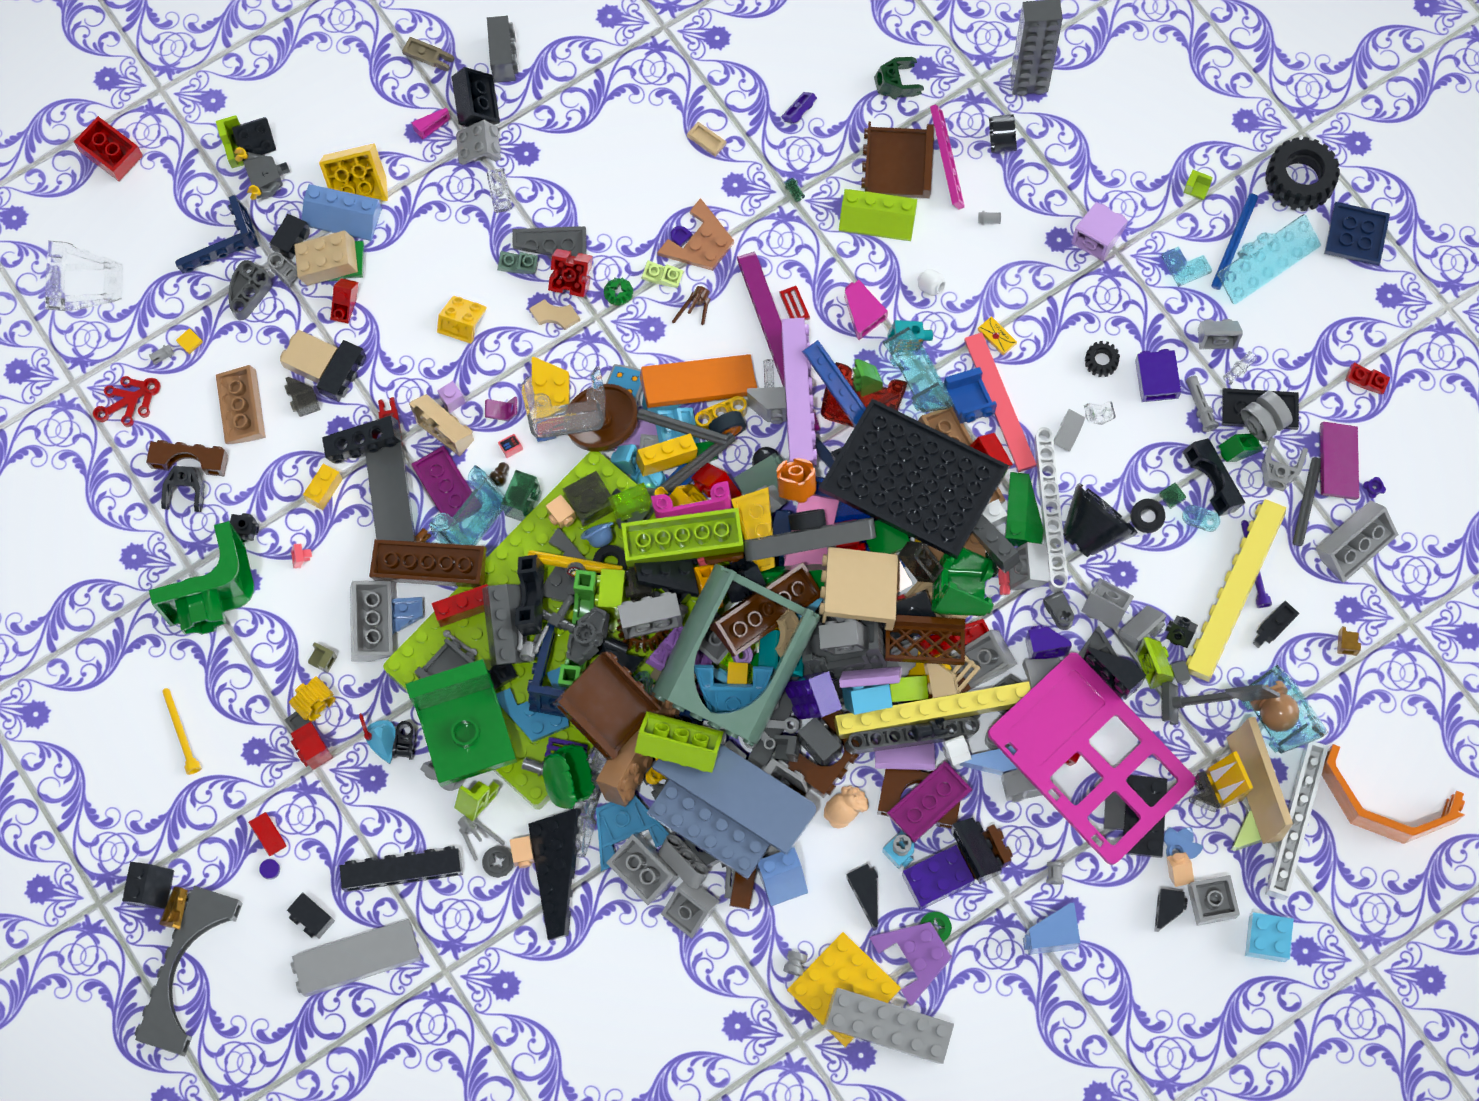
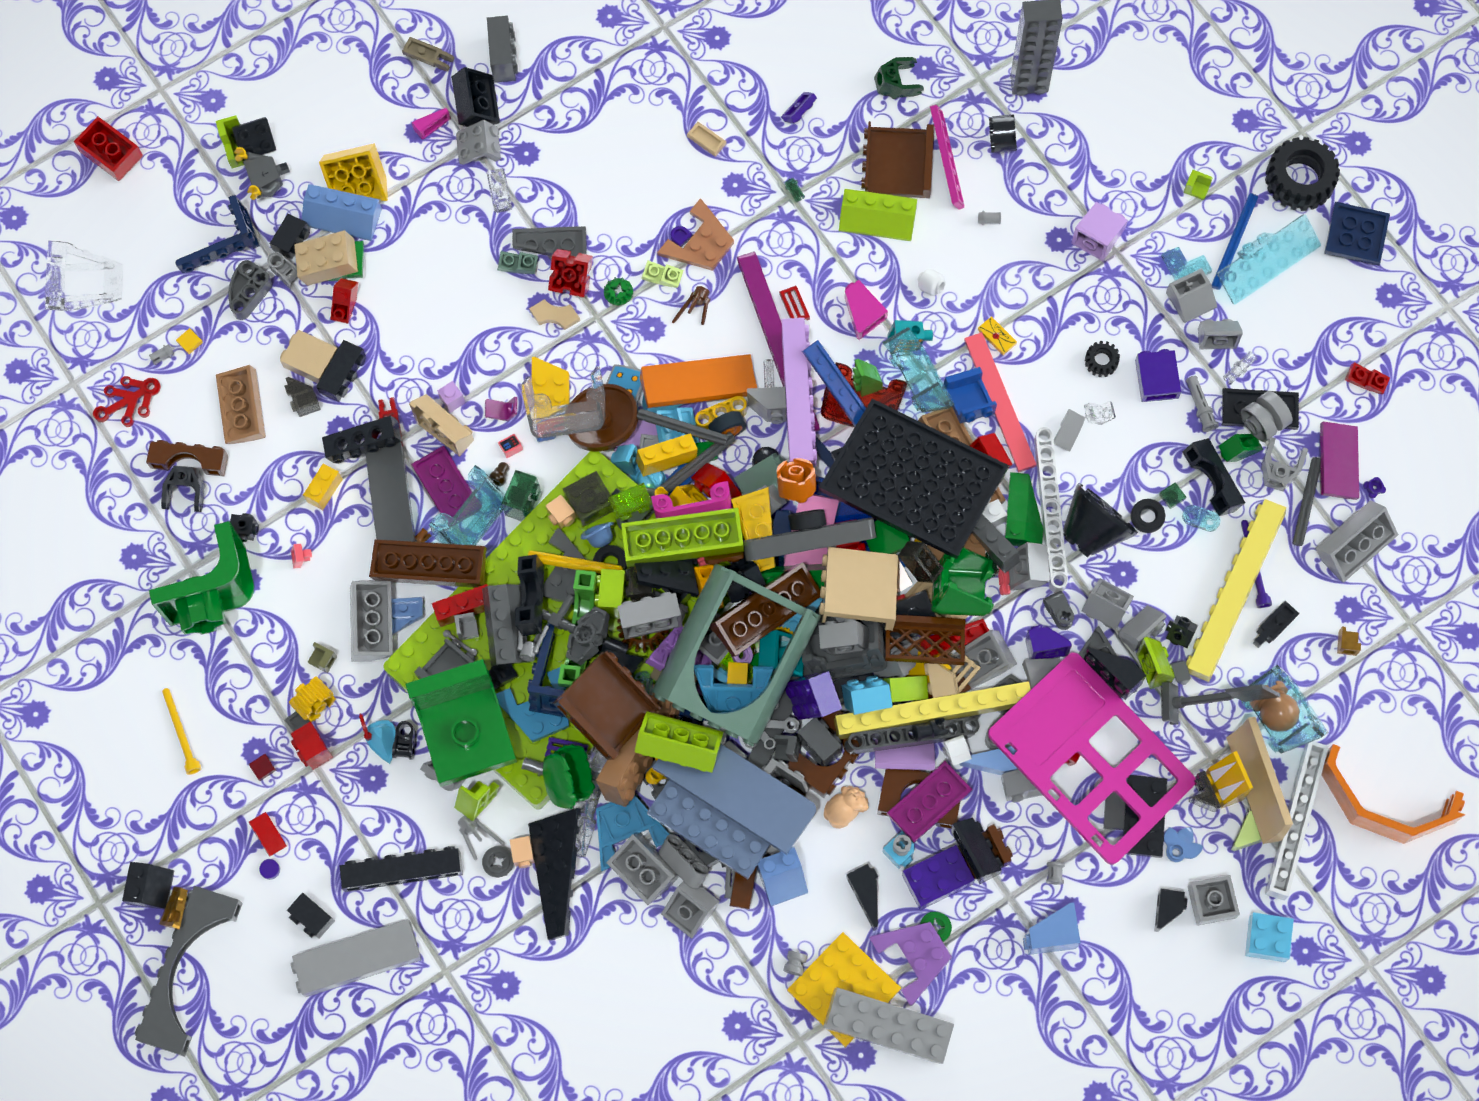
yellow bracket [437,296,487,344] -> none
tile [565,562,586,582] -> none
tan tile [775,609,799,658] -> none
lavender tile [839,666,902,688] -> none
light nougat brick [1166,852,1194,887] -> none
none -> dark red tile [249,754,277,781]
none -> light grey panel [454,612,479,641]
none -> light grey slope [1166,268,1217,323]

